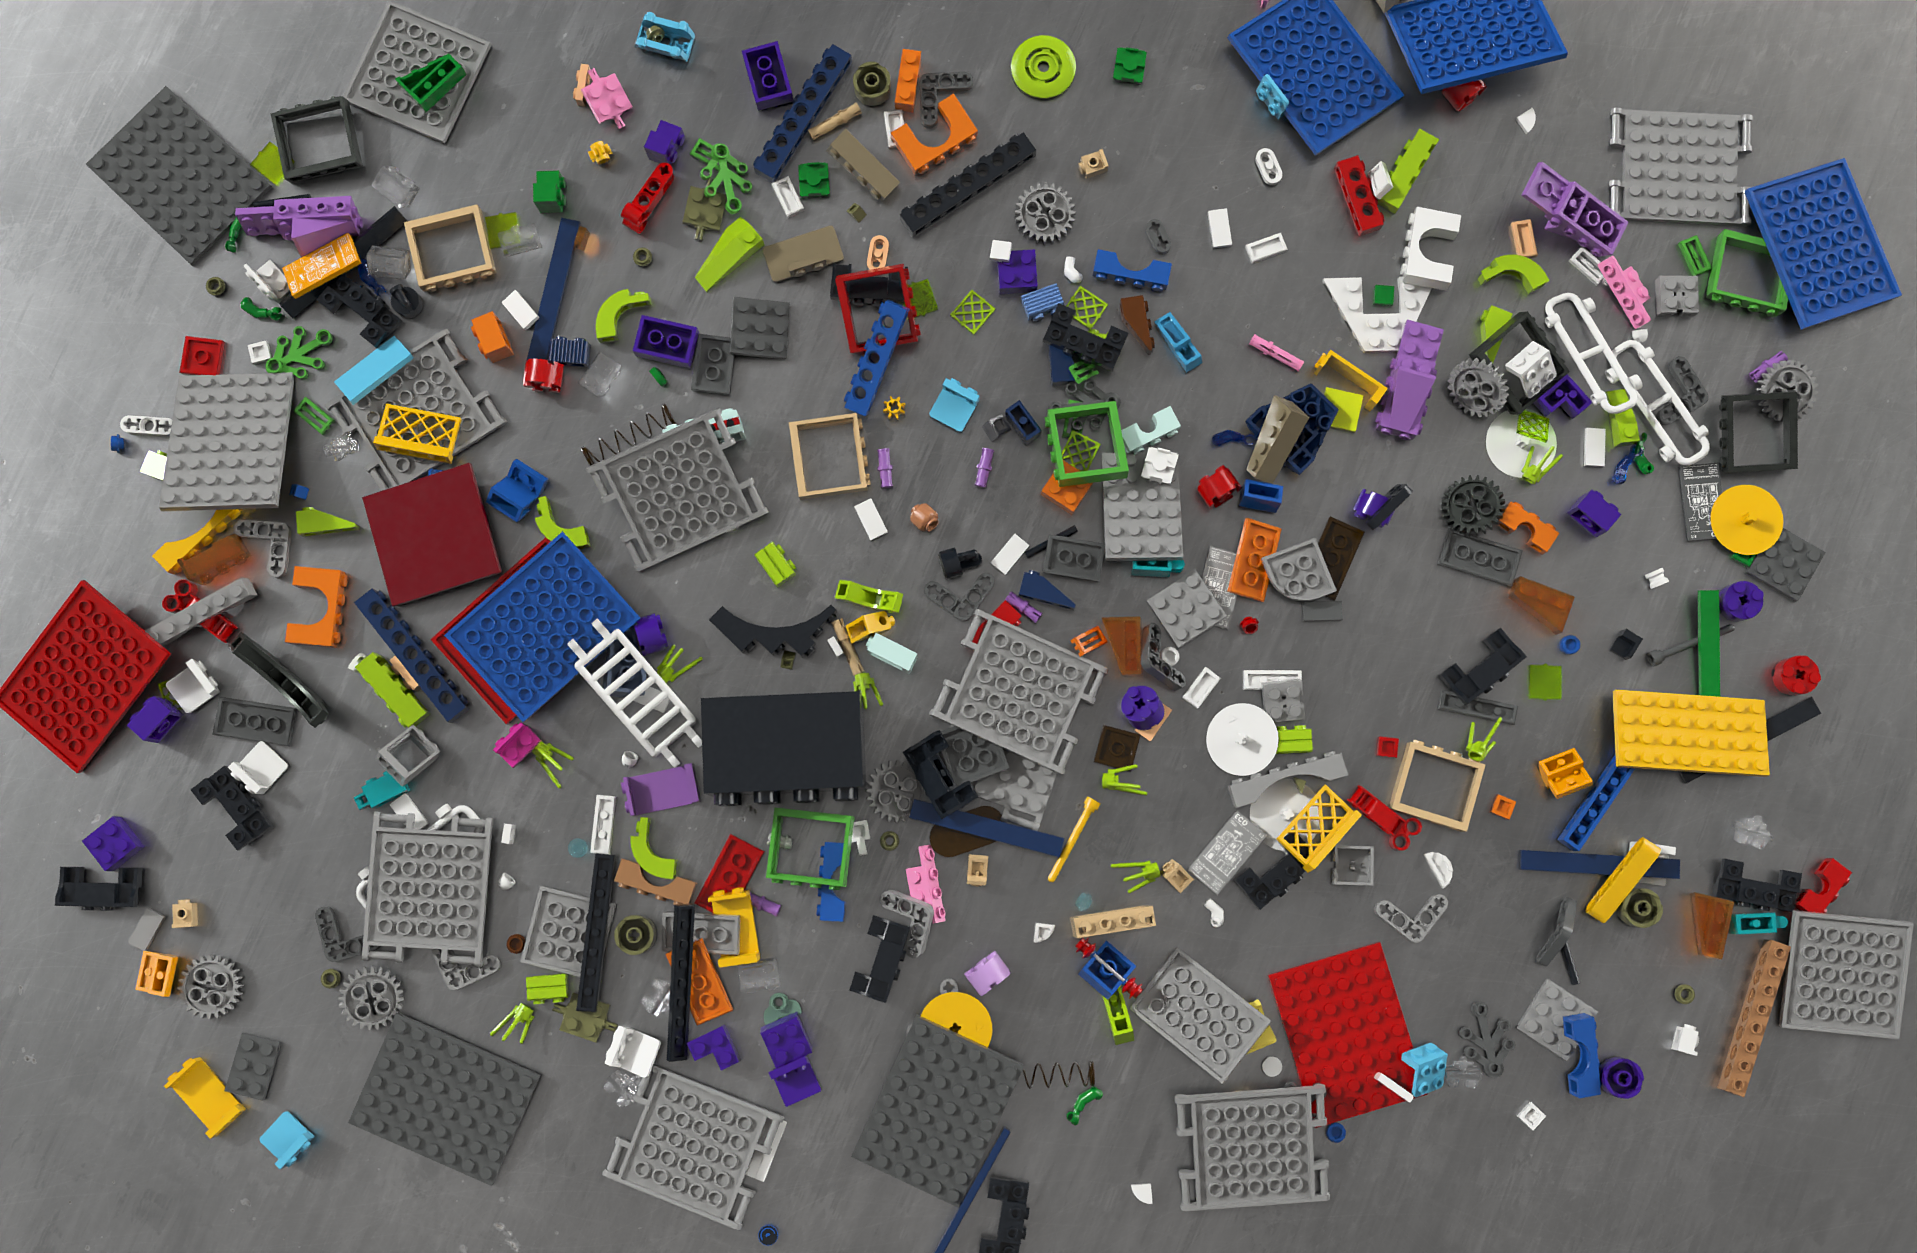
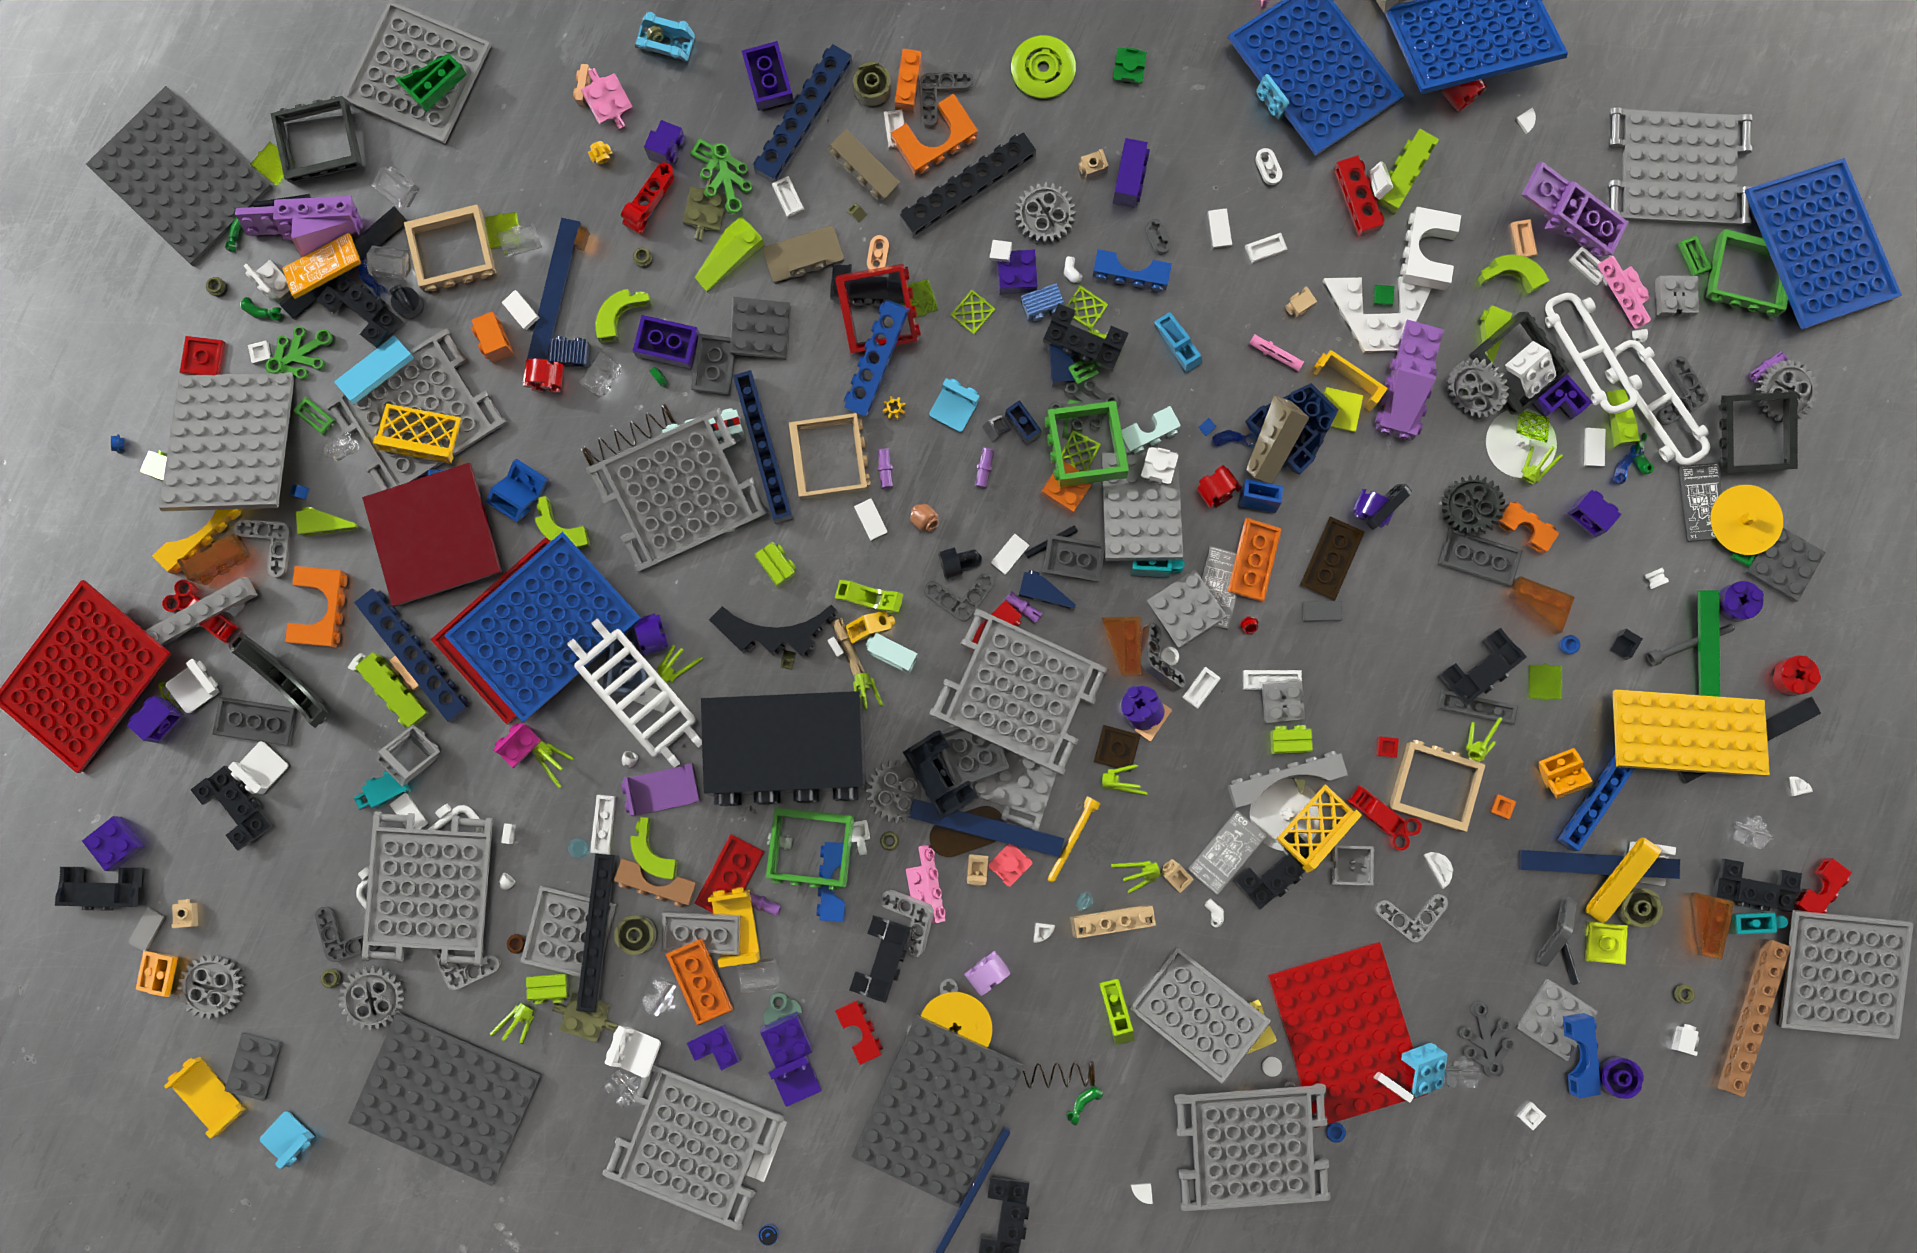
white beam [120,415,172,437] -> none
green brick [533,170,566,213] -> none
black tile [666,903,695,1062] -> none
green piece [798,162,830,197] -> none
tan pin [808,103,862,141] -> none
orange tile [1070,626,1108,657] -> none
blue brick [1075,937,1143,1000] -> none
reddish brown slope [1119,295,1155,355] -> none
white piece [1206,703,1278,776] -> none
light grey plate [1261,538,1337,601] -> none
none -> dark blue brick [733,370,793,524]
none -> red arch [835,1000,883,1065]
none -> coral piece [988,844,1033,887]
none -> dark purple brick [1112,138,1150,208]
none -> blue piece [1198,418,1216,436]
none -> tan brick [1285,286,1317,318]
none -> neon yellow tile [1585,922,1628,965]
none -> white tile [1787,777,1813,796]

